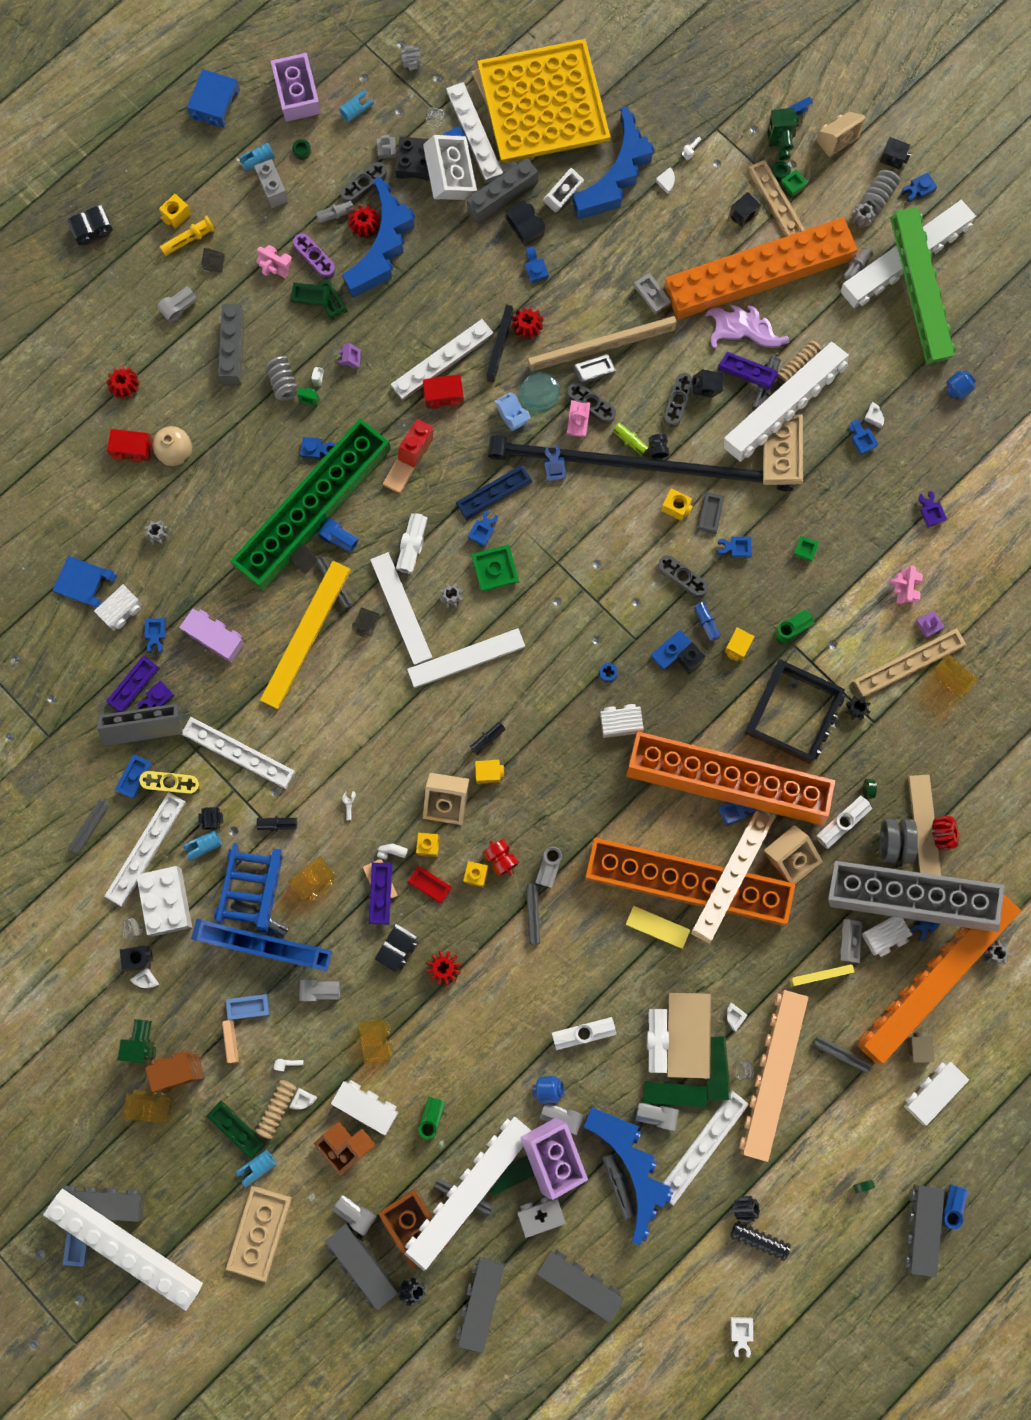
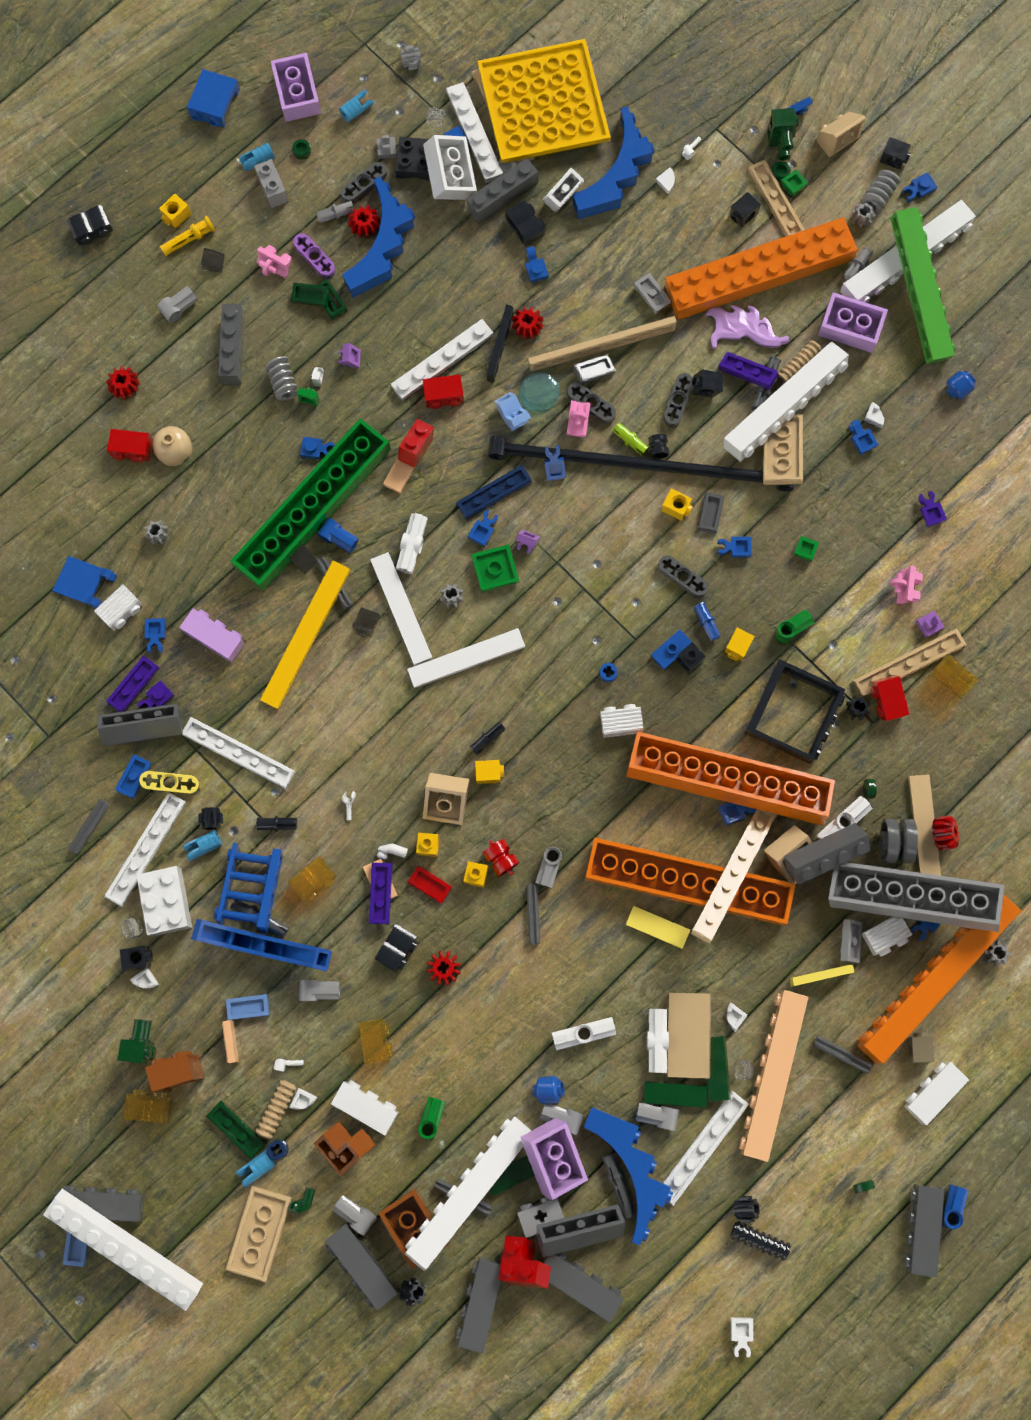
none -> dark blue bush [267,1139,289,1160]
none -> dark green arm [288,1187,316,1215]
none -> red brick [498,1236,551,1289]
none -> medium lavender tile [516,530,540,554]
none -> dark grey brick [536,1204,625,1257]
none -> dark grey brick [784,823,871,885]
none -> lavender brick [818,292,888,353]
none -> red brick [871,675,910,721]

